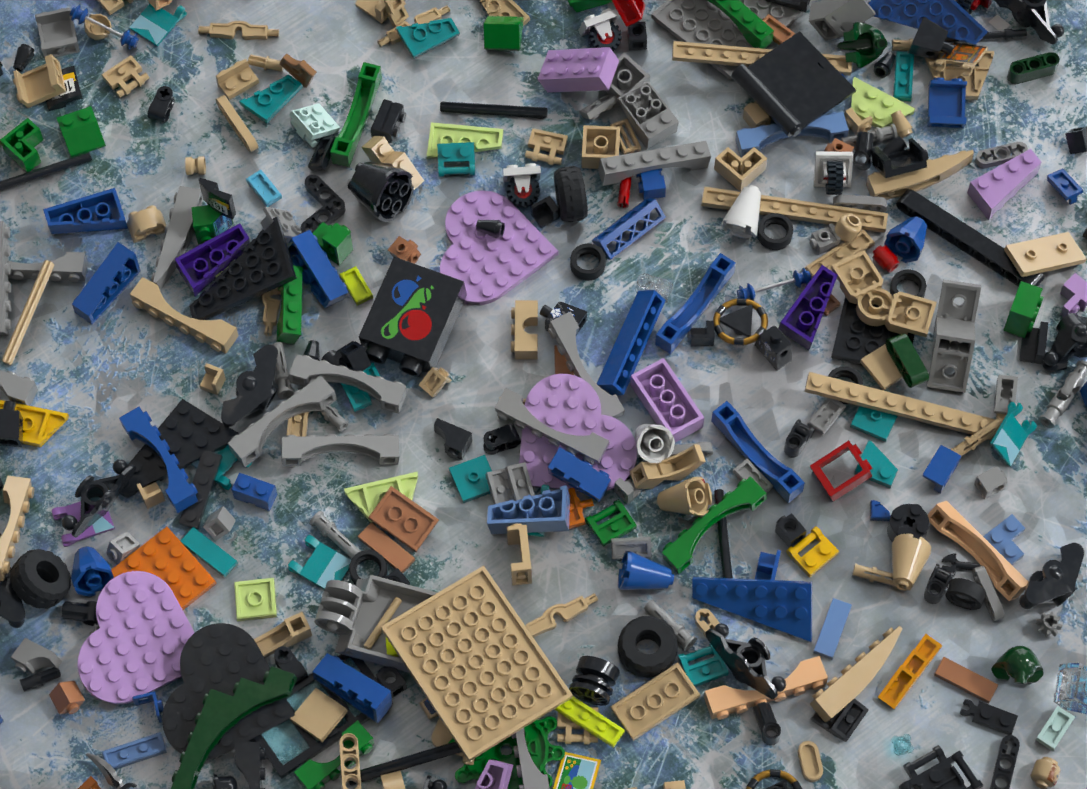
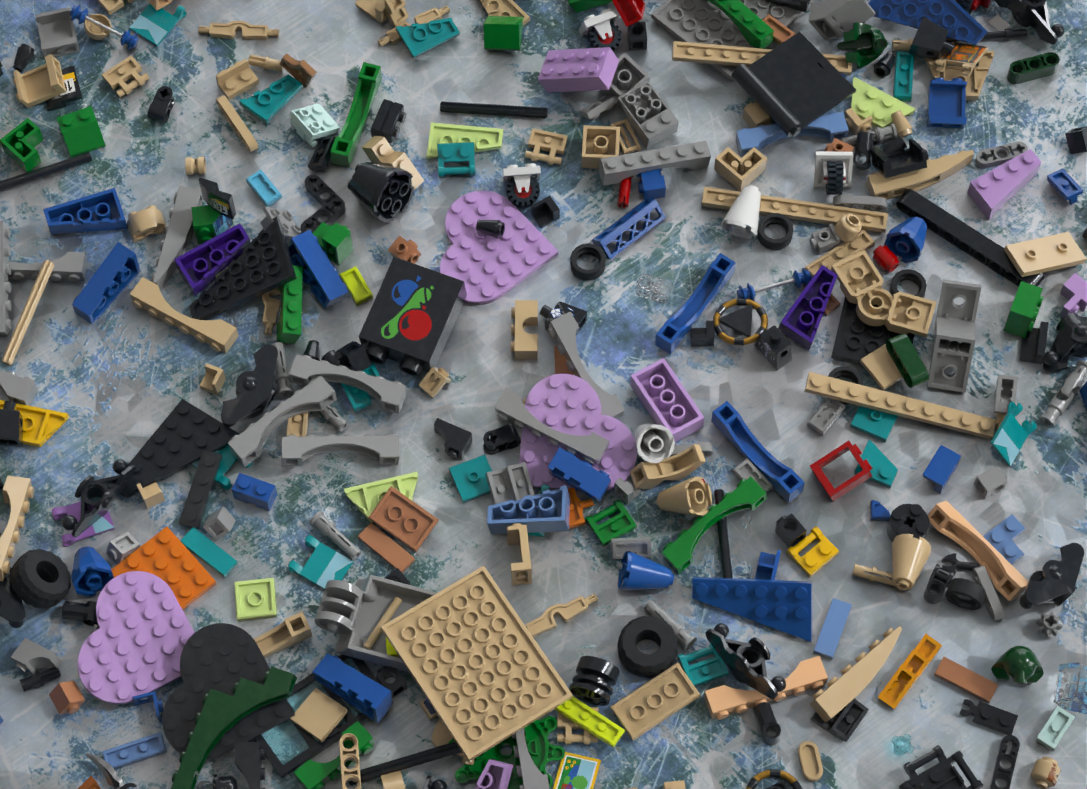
blue arch [119,407,198,513] -> none
black piece [274,646,308,684] -> none
black tyre [349,550,387,585] -> none
black tyre [554,166,588,223] -> none
blue brick [597,290,666,395] -> none
tan beam [695,609,720,637] -> none
black piece [784,419,816,457] -> none
tan pin [950,417,1003,456] -> none

